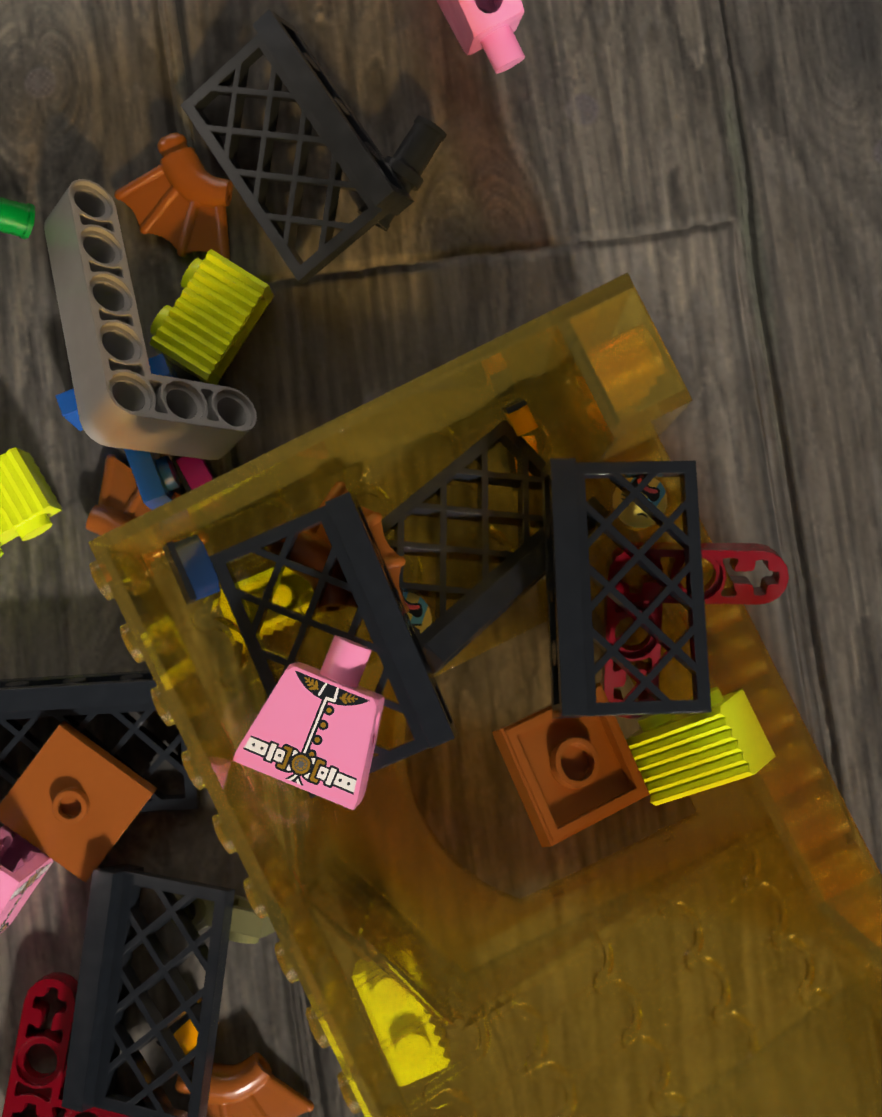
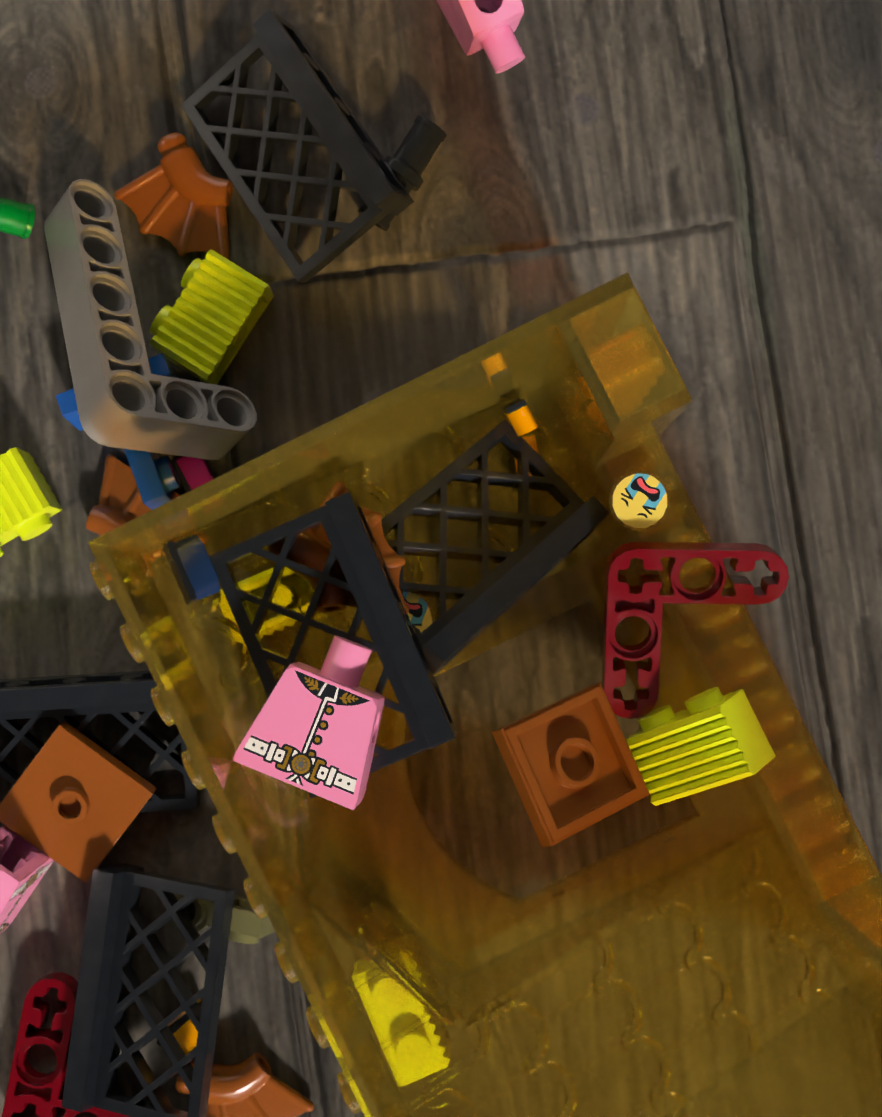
black fence [541,458,711,719] -> none

